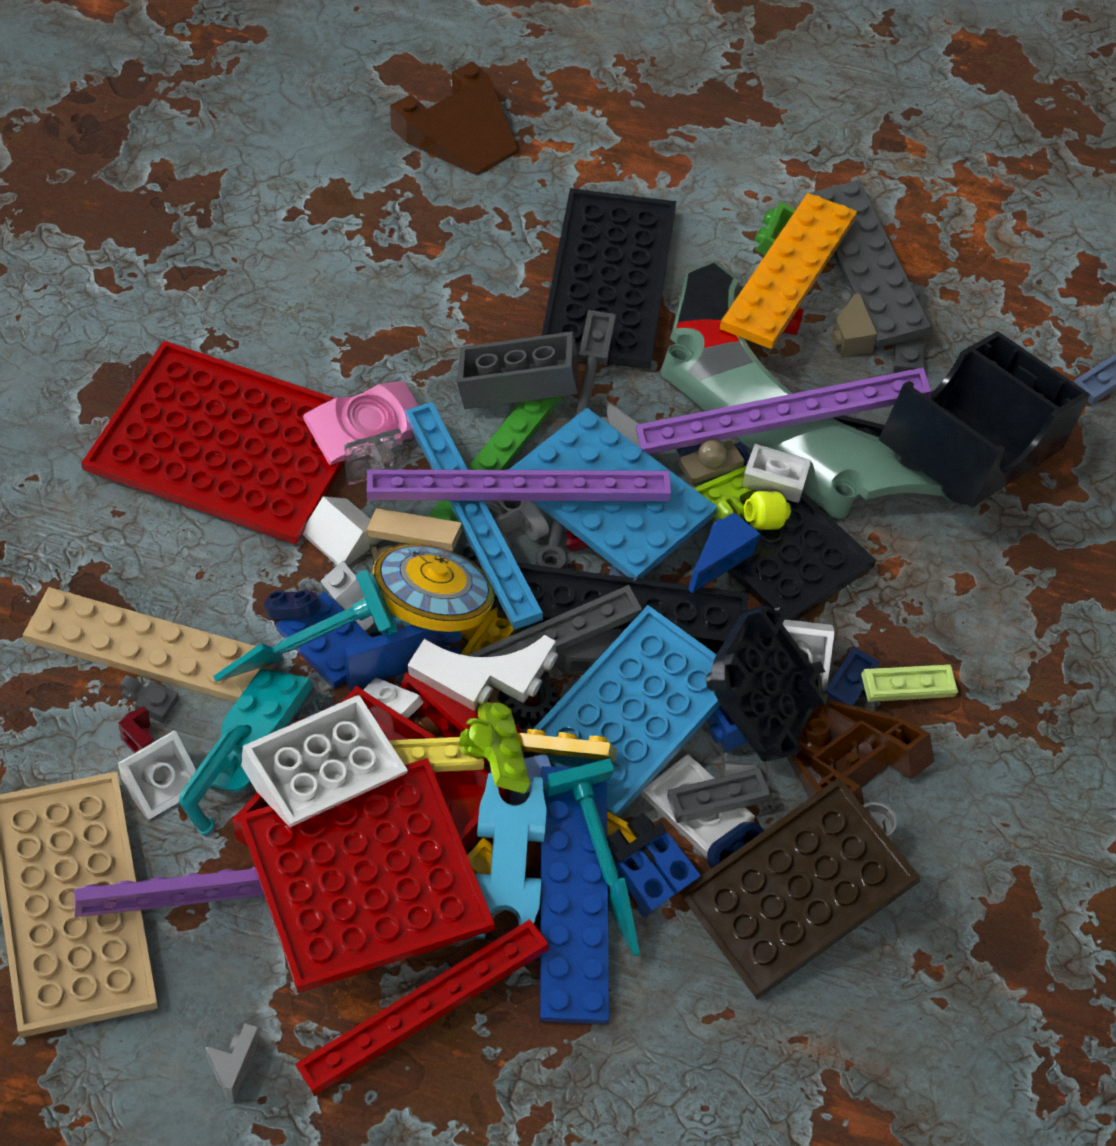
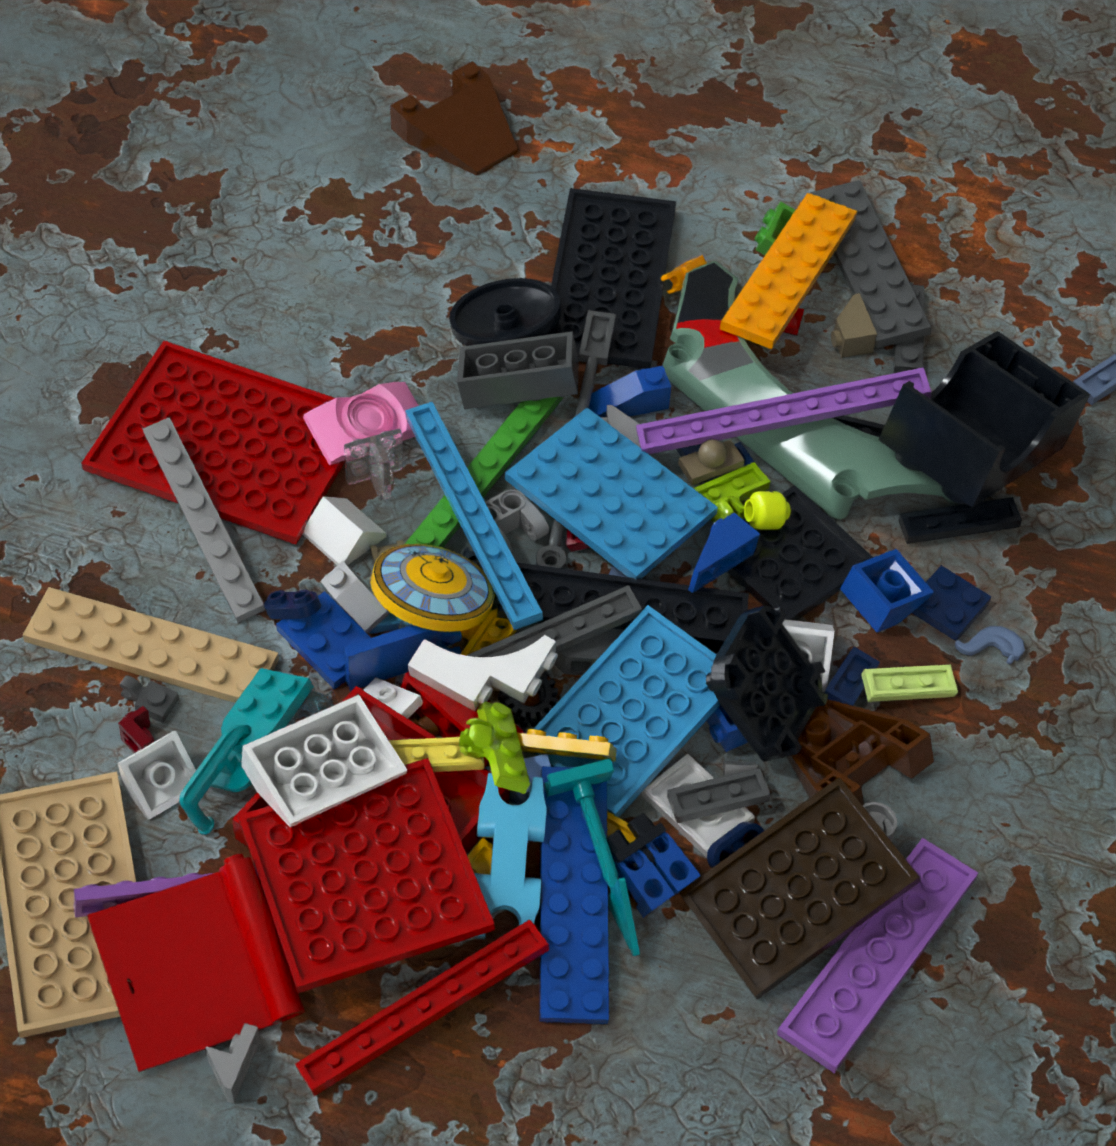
teal piece [213,569,398,682] -> none
tan tile [366,508,463,551] -> none
medium lavender plate [367,470,671,501] -> none
white slope [742,444,811,503] -> none
none -> red door [87,853,305,1073]
none -> light grey plate [142,417,265,623]
none -> black dish [449,278,562,346]
none -> blue slope [589,366,671,418]
none -> light orange plate [661,255,707,294]
none -> medium lavender plate [777,838,978,1073]
none -> blue slope [840,549,934,633]
none -> black plate [898,497,1022,544]
none -> dark blue plate [912,565,991,641]
none -> sand blue piece [954,626,1025,665]

